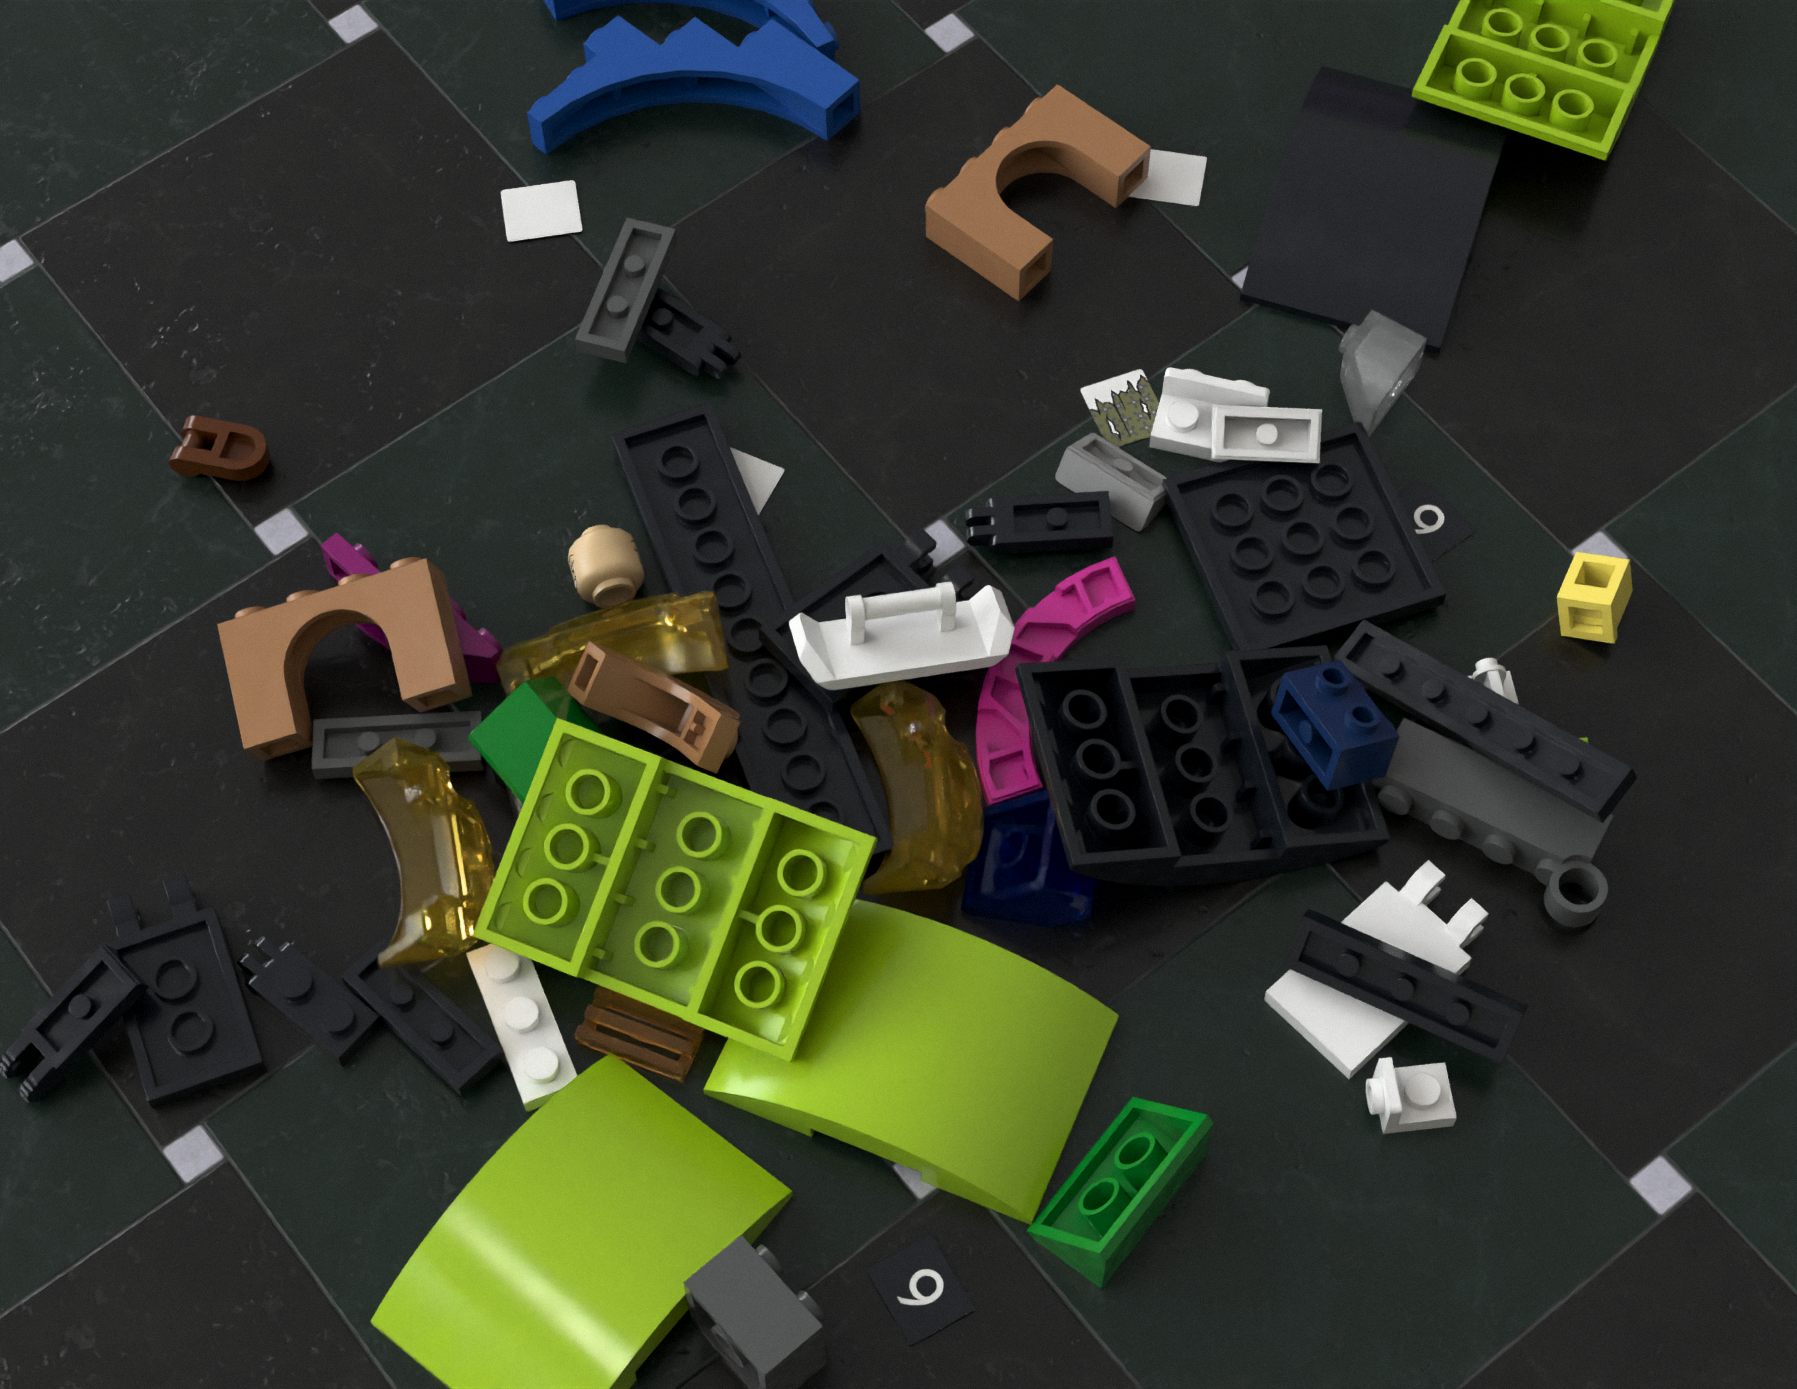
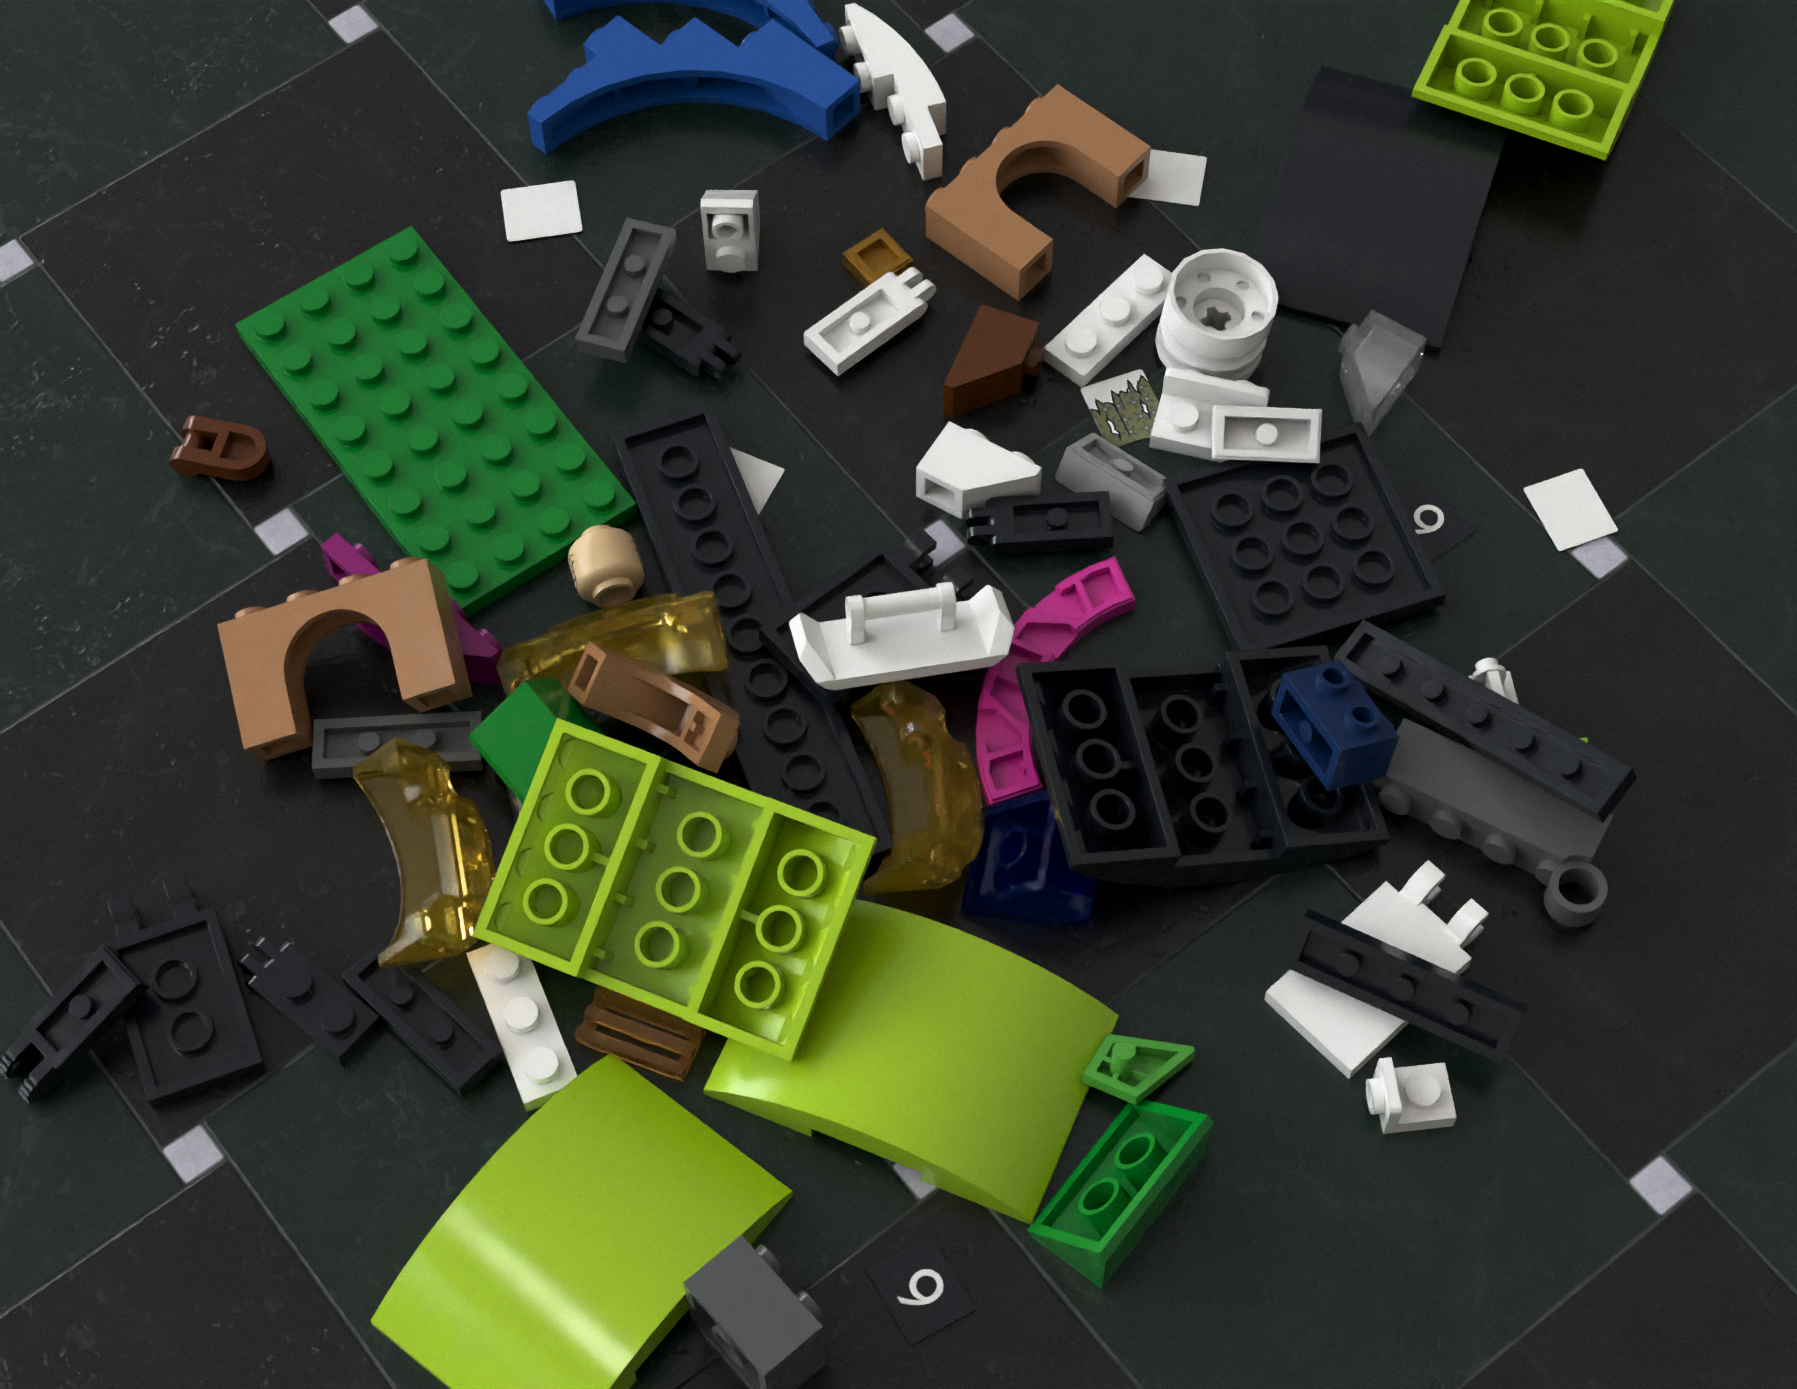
light yellow brick [1557,552,1633,644] -> none
none -> green plate [235,226,638,618]
none -> white slope [700,190,760,273]
none -> white hinge [804,267,936,376]
none -> white slope [839,3,946,181]
none -> pearl gold tile [842,228,914,288]
none -> white slope [916,421,1042,519]
none -> reddish brown slope [943,304,1045,418]
none -> white plate [1043,254,1172,388]
none -> bright green piece [1082,1034,1195,1105]
none -> white wheel [1155,248,1279,381]
none -> white sticker [1523,469,1618,551]

